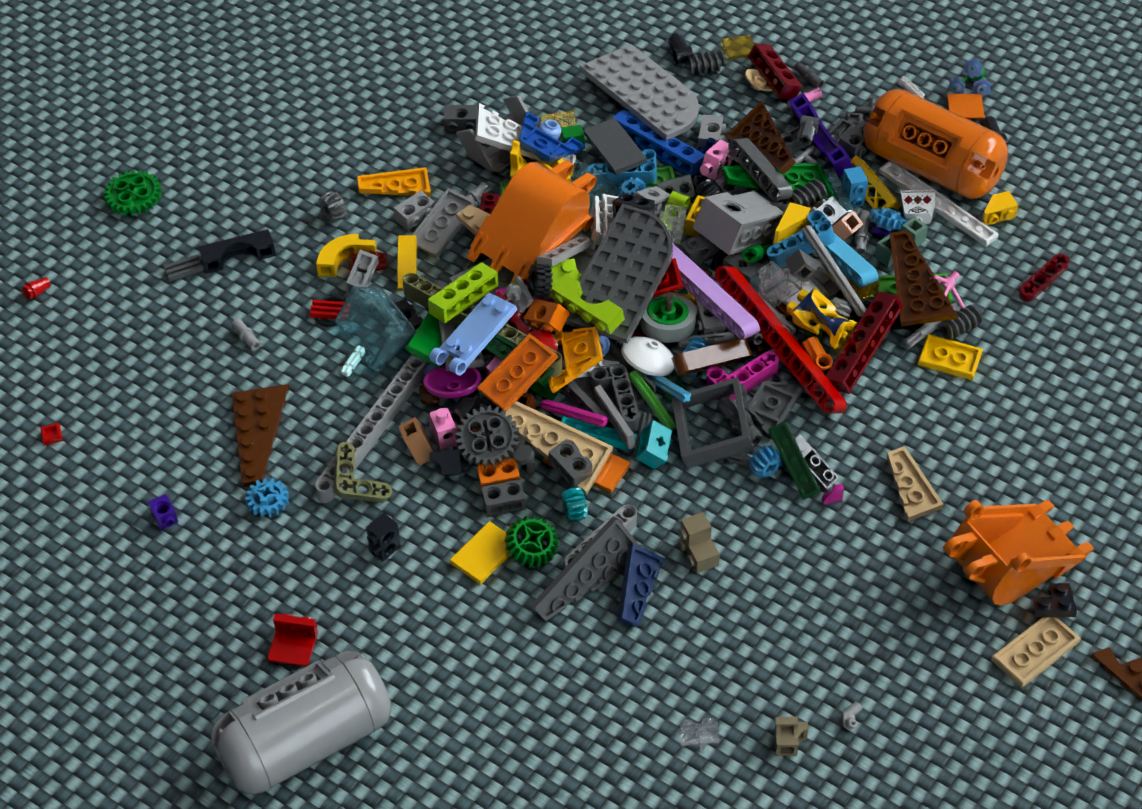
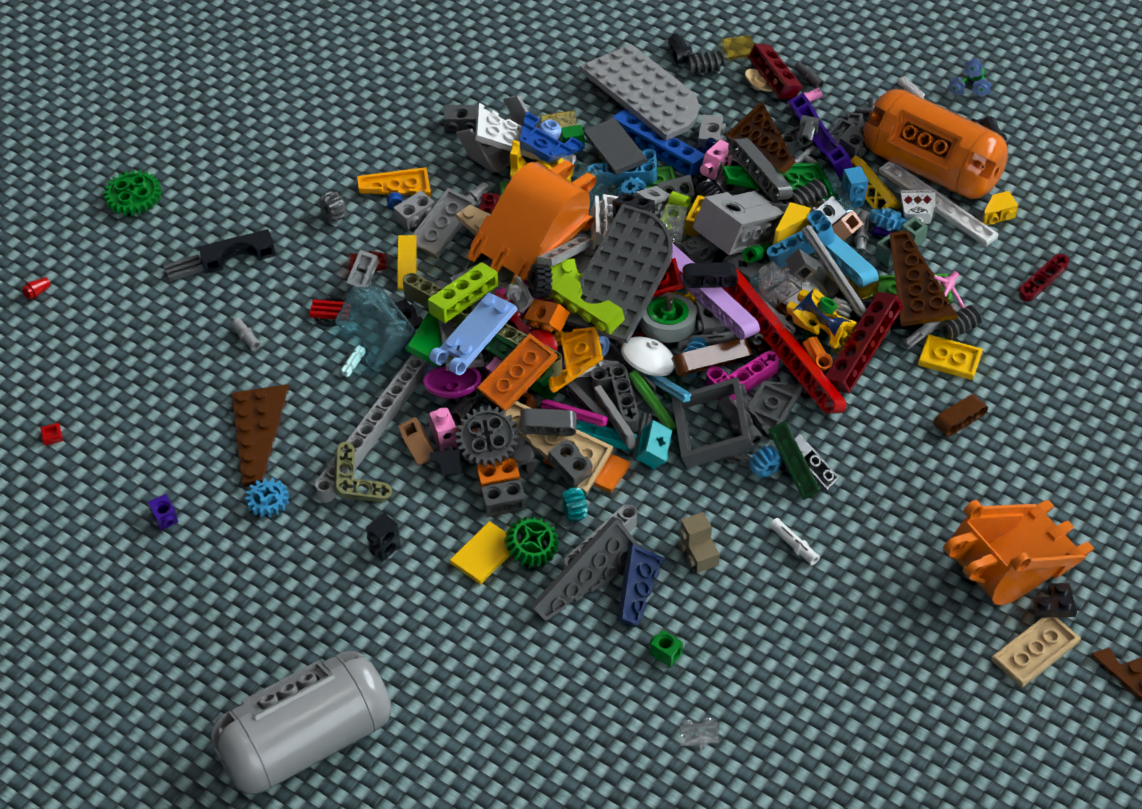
red bracket [268,613,318,667] -> none
yellow arch [316,234,377,277] -> none
reddish brown arm [419,384,440,407] -> none
dark tan brick [774,717,808,756] -> none
dark pink tile [821,484,844,504] -> none
light grey arm [842,701,862,730] -> none
tan wing [887,446,944,522] -> none
orange tile [947,94,985,120] -> none
none -> blue bush [387,192,403,210]
none -> dark grey beam [519,408,577,436]
none -> green brick [649,630,683,668]
none -> black beam [682,262,738,288]
none -> white pin [770,518,820,566]
none -> green tile [817,297,837,314]
none -> reddish brown beam [933,394,988,437]

